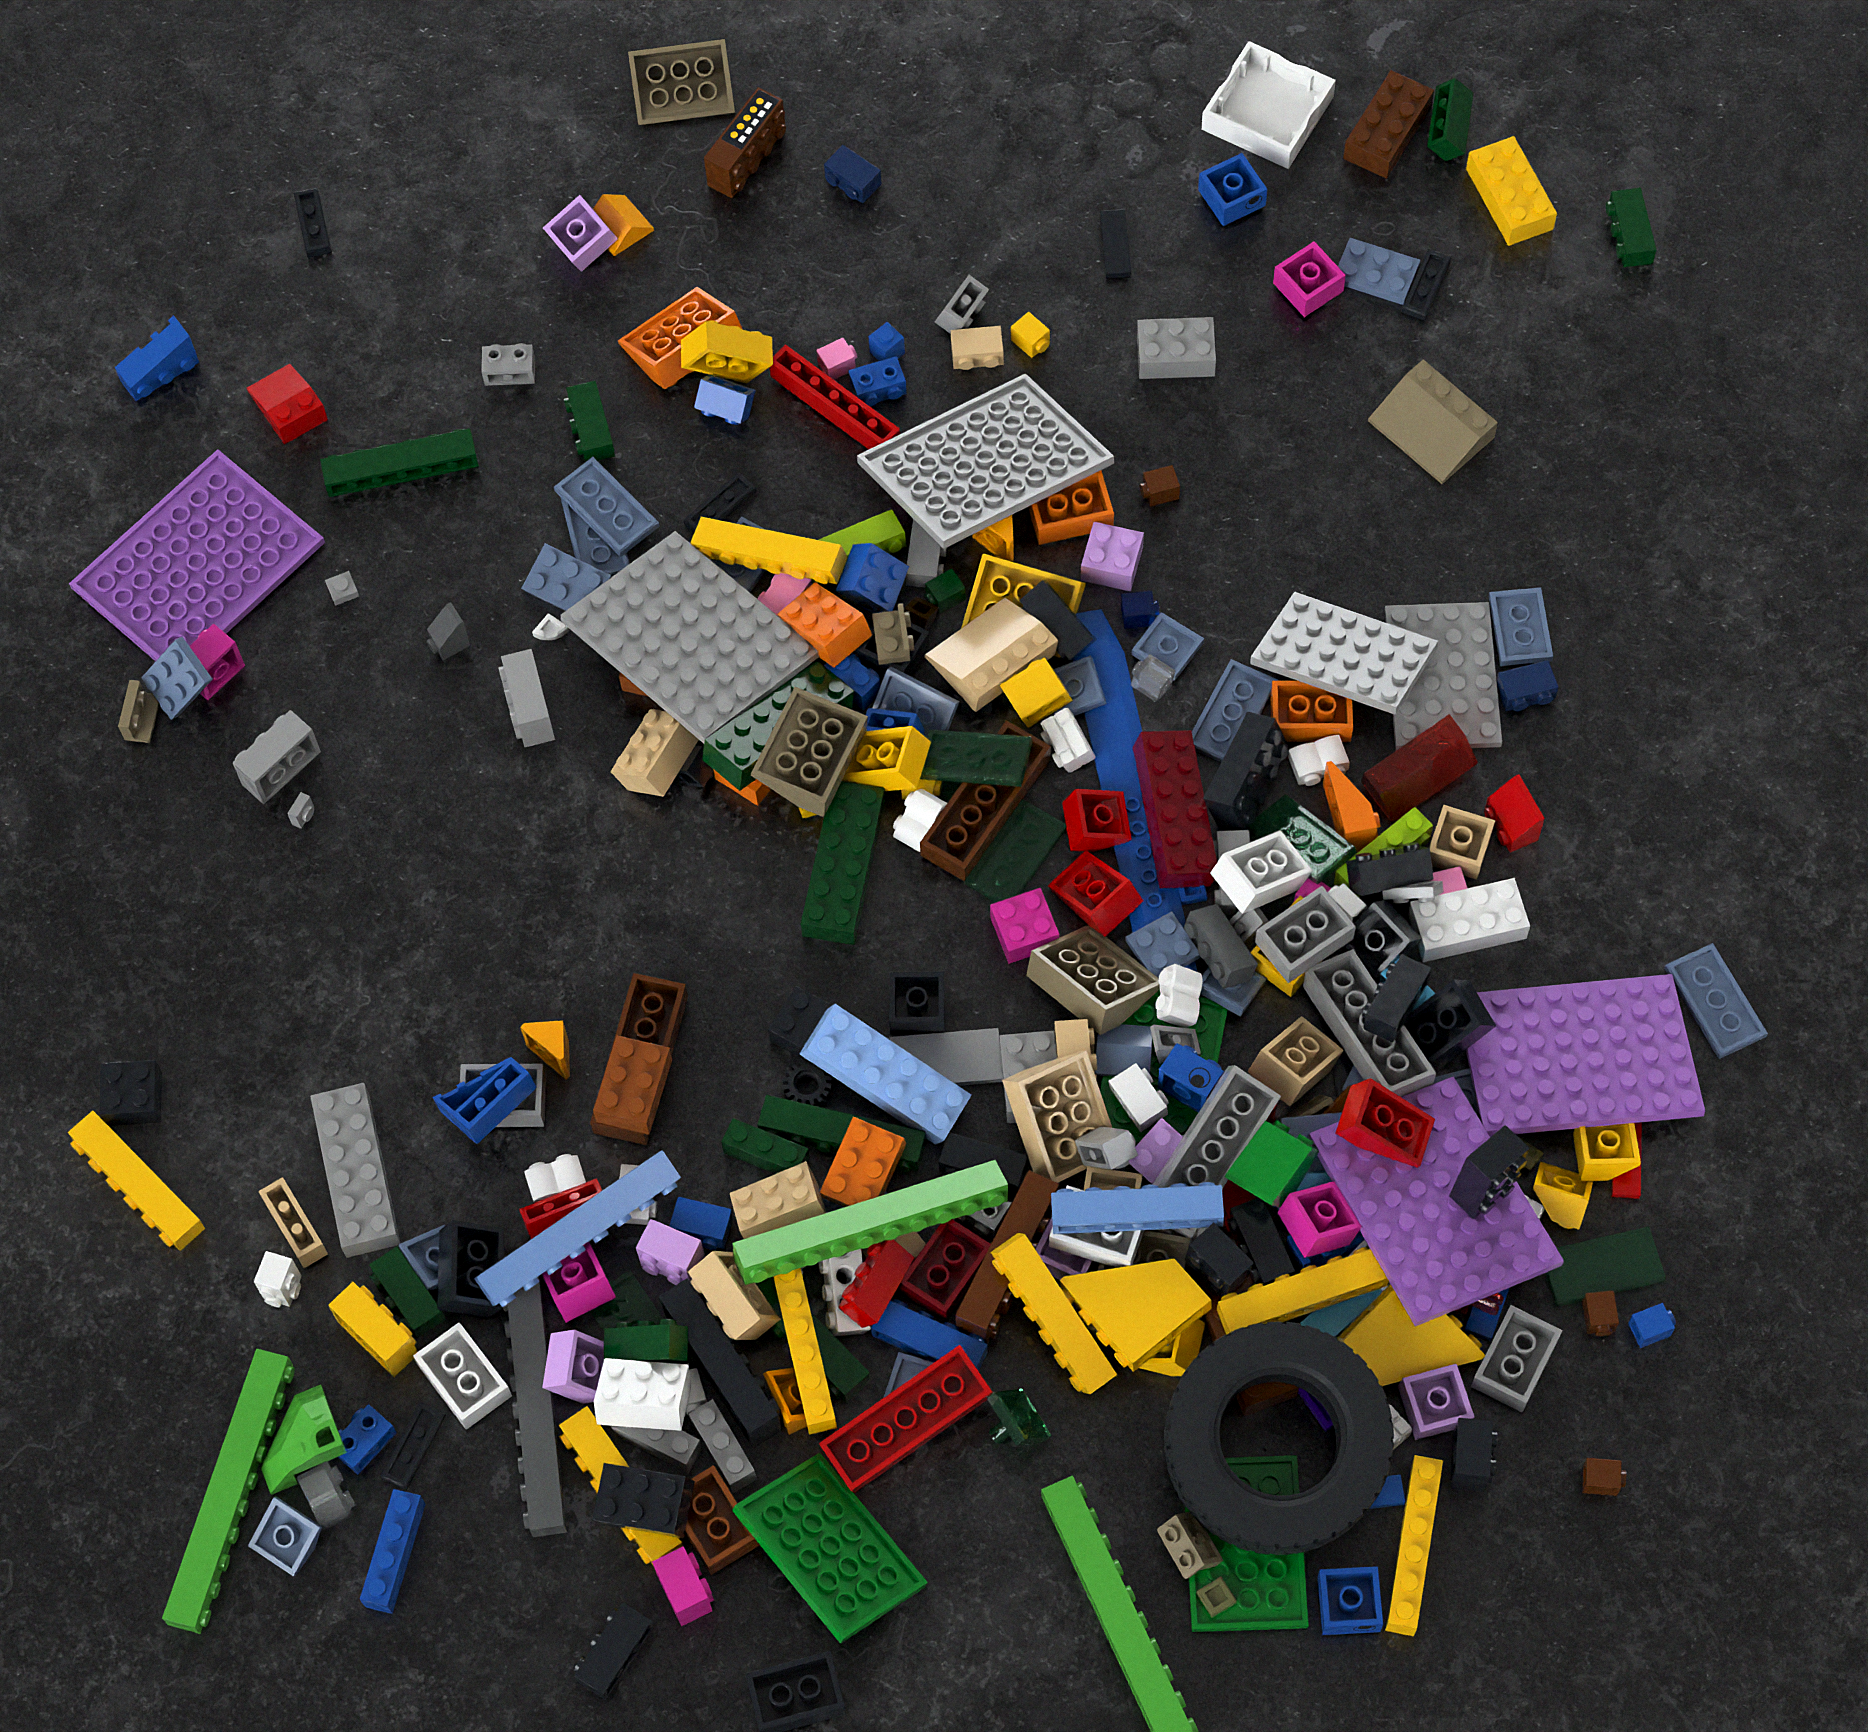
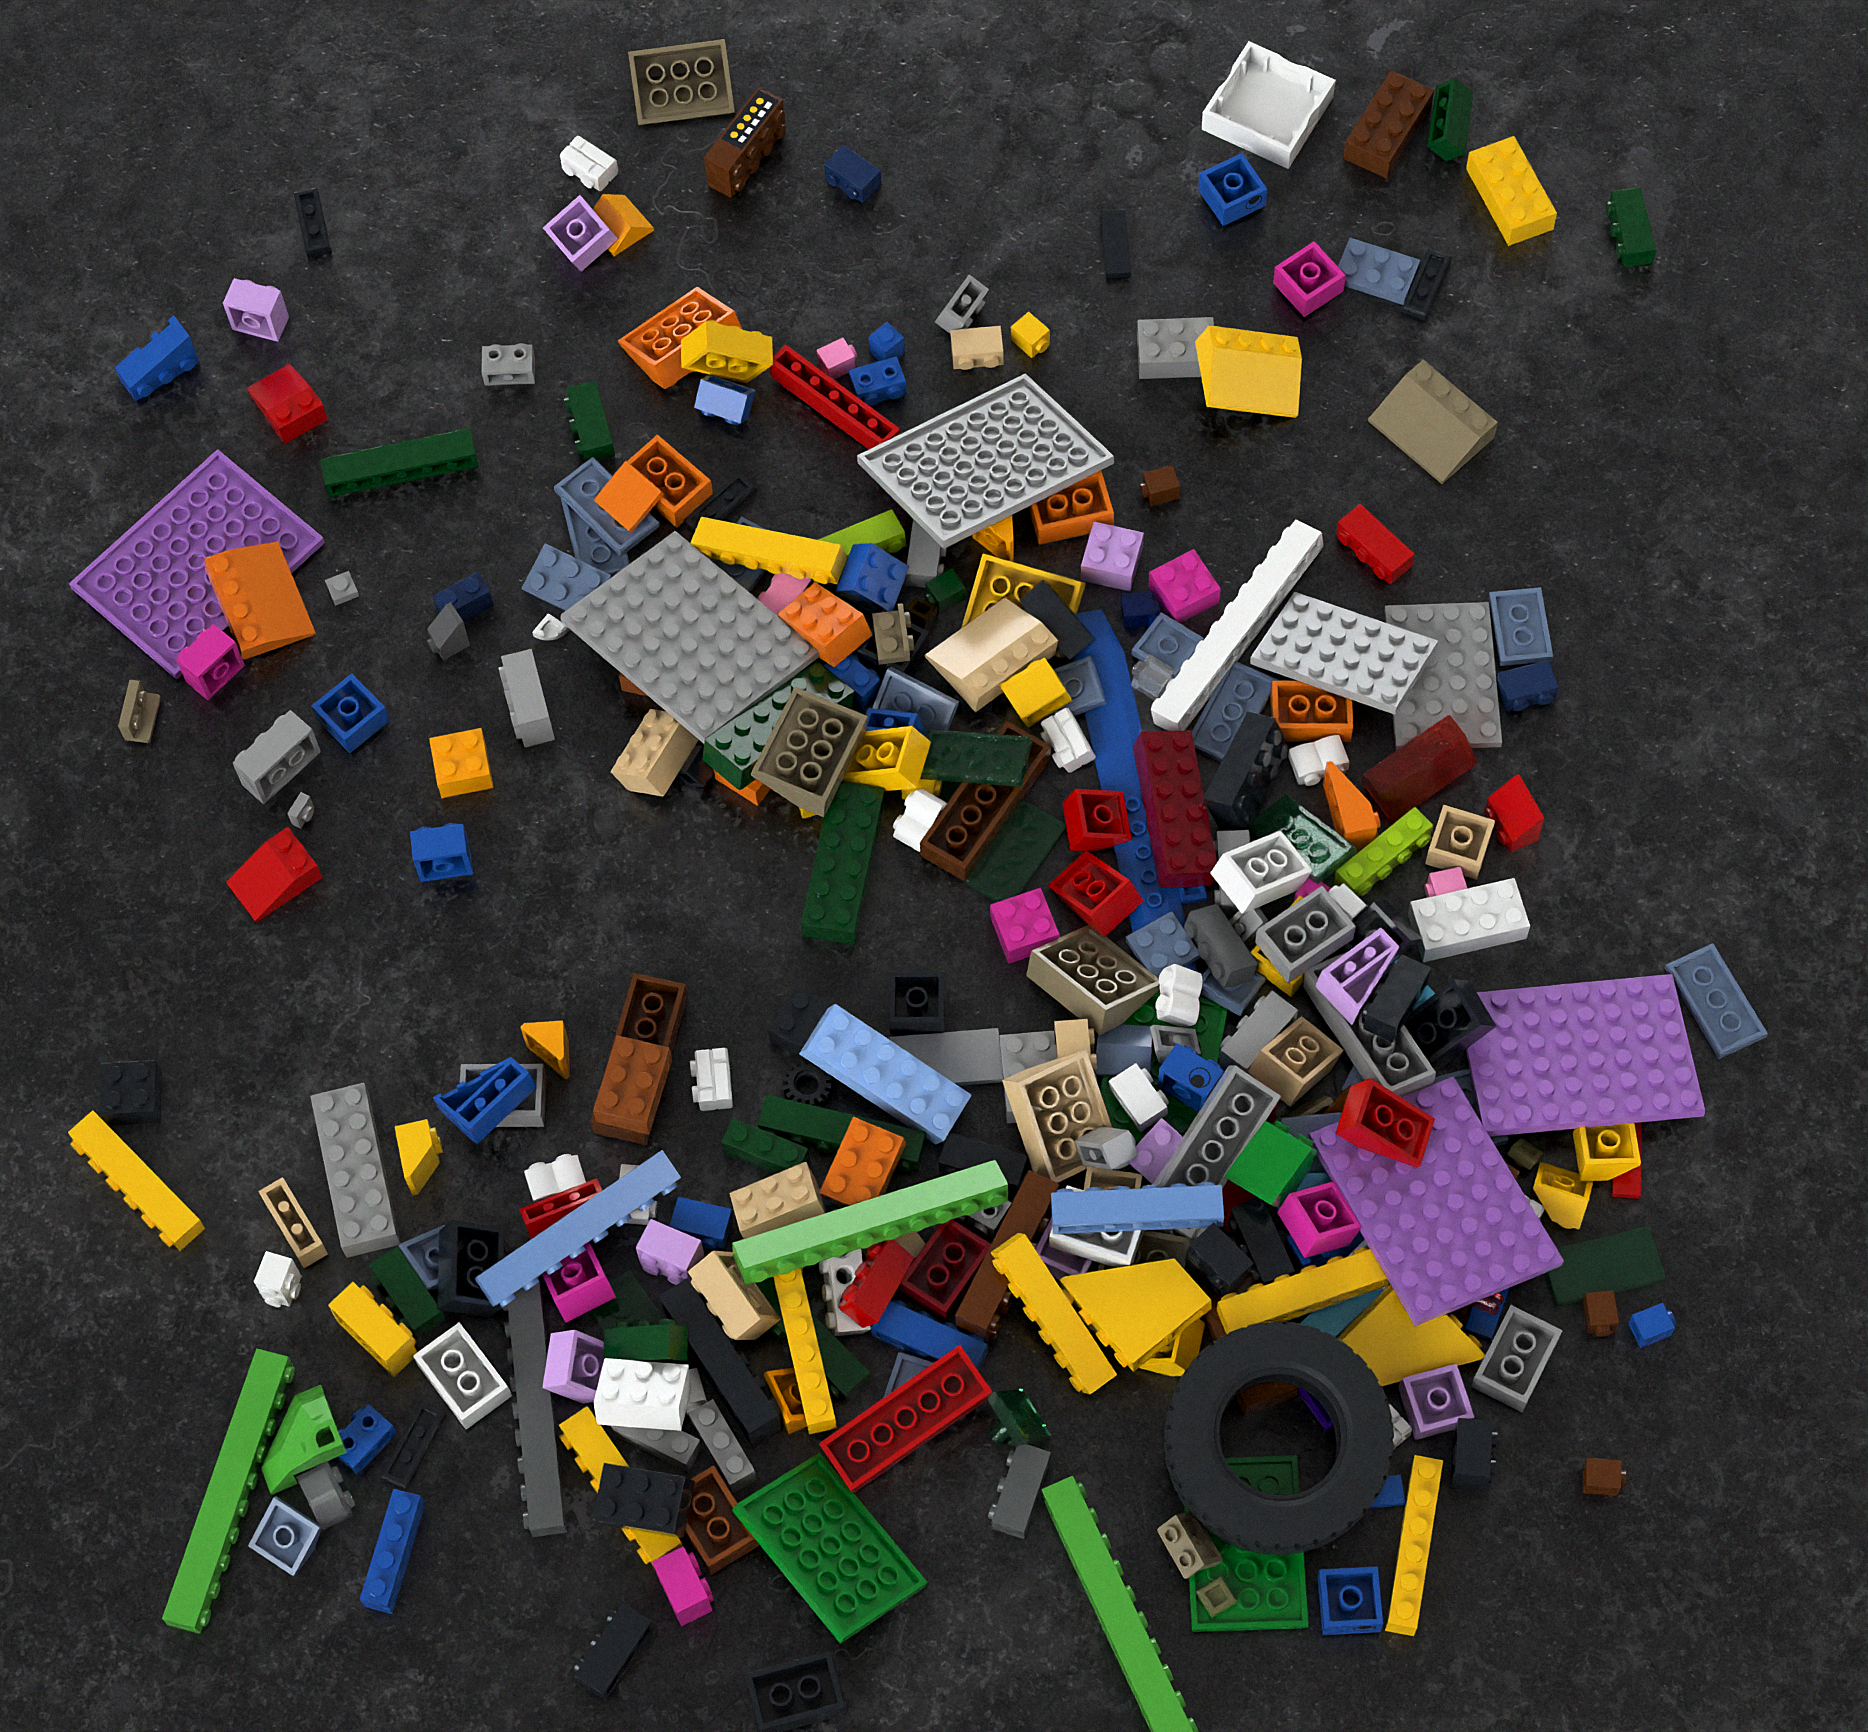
sand blue plate [141,637,213,720] -> none
black brick [1346,842,1434,896] -> none
light grey wing [1382,881,1444,903] -> none
black brick [1449,1125,1530,1219] -> none
none -> orange slope [204,541,316,660]
none -> lavender brick [223,278,289,342]
none -> red slope [226,827,322,923]
none -> blue brick [311,673,390,753]
none -> yellow slope [395,1119,443,1196]
none -> blue brick [410,823,473,882]
none -> light orange brick [429,728,494,798]
none -> dark blue brick [432,572,494,622]
none -> white brick [560,136,618,191]
none -> orange tile [594,461,665,533]
none -> orange brick [627,435,713,528]
none -> white brick [690,1048,733,1111]
none -> dark grey brick [988,1442,1051,1539]
none -> dark pink brick [1148,549,1221,623]
none -> white brick [1151,520,1324,731]
none -> yellow slope [1195,325,1302,418]
none -> light grey brick [1219,991,1298,1078]
none -> lavender wedge [1315,928,1399,1025]
none -> red brick [1336,504,1414,584]

